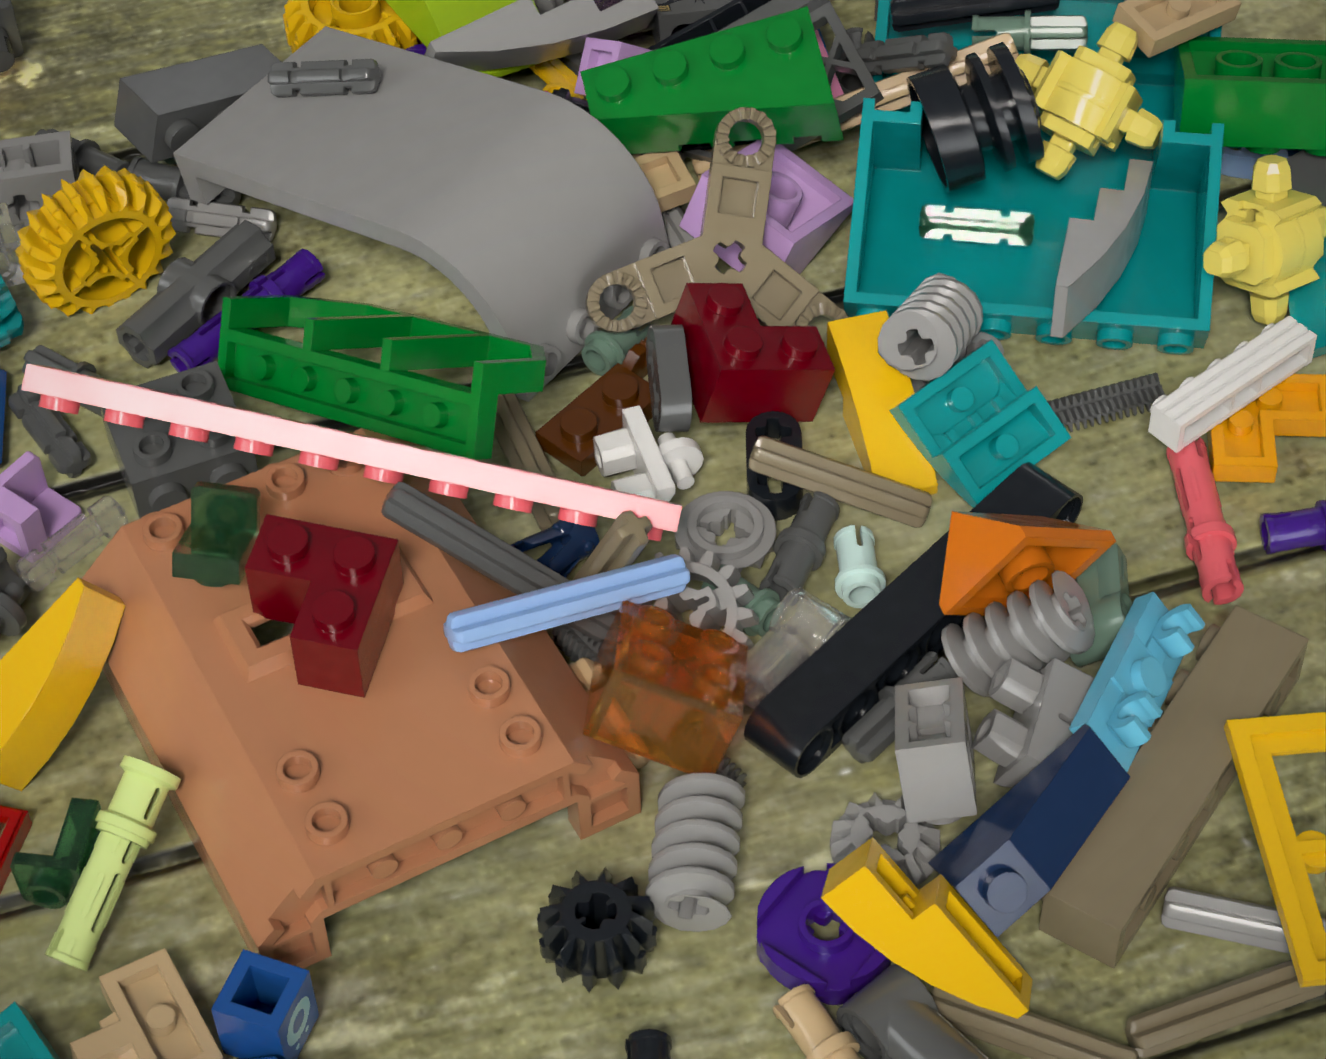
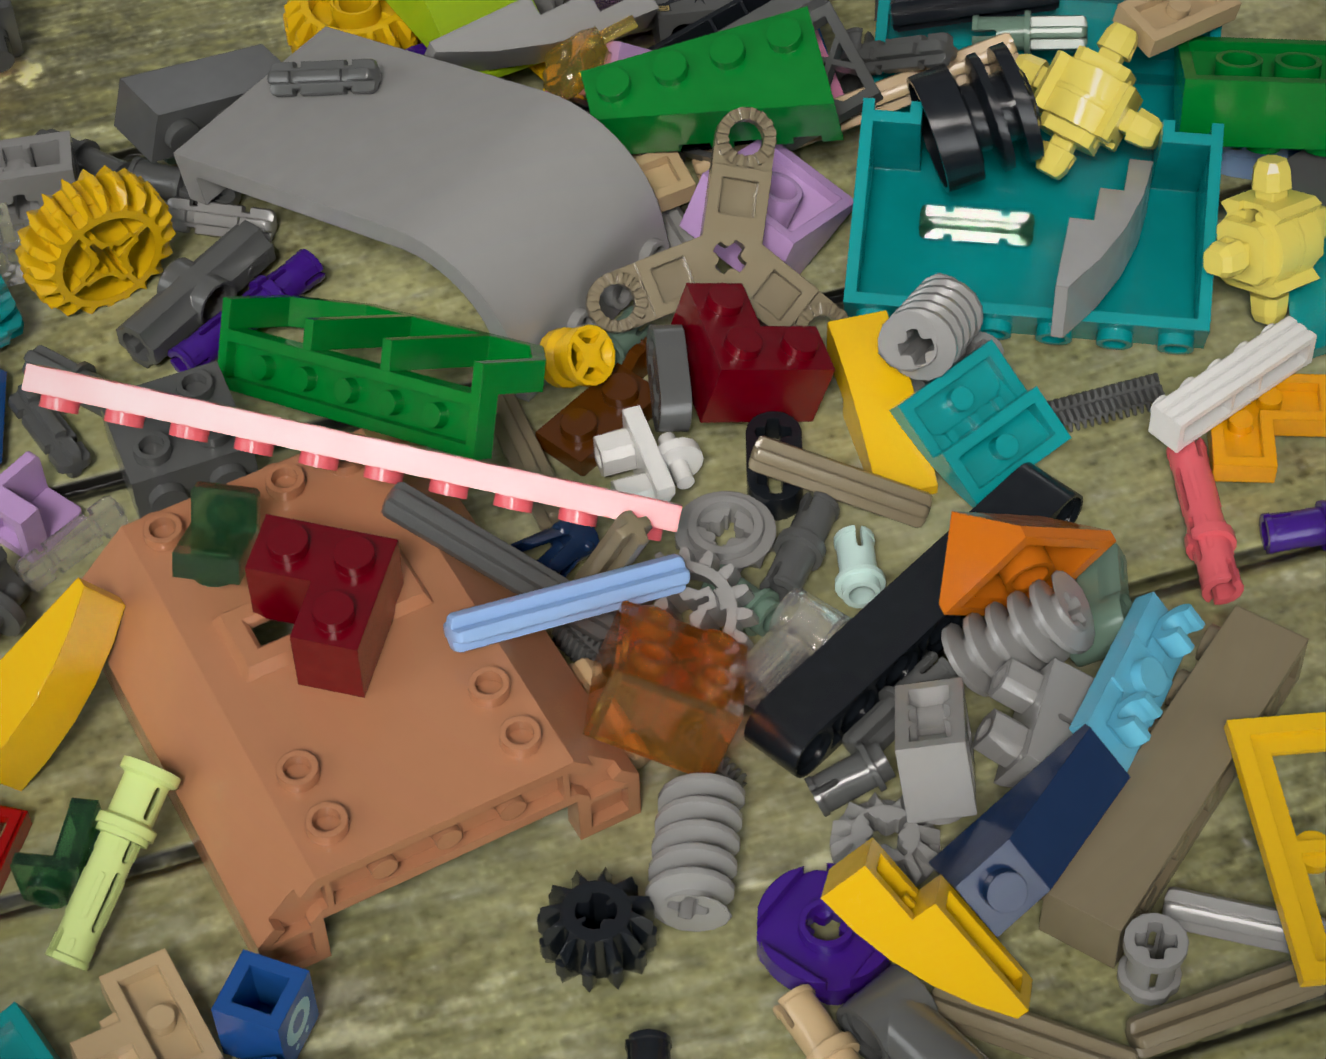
none -> yellow wheel [540,324,615,389]
none -> clear yellow piece [542,15,638,100]
none -> dark grey pin [804,741,896,817]
none -> light grey bush [1116,913,1189,1006]

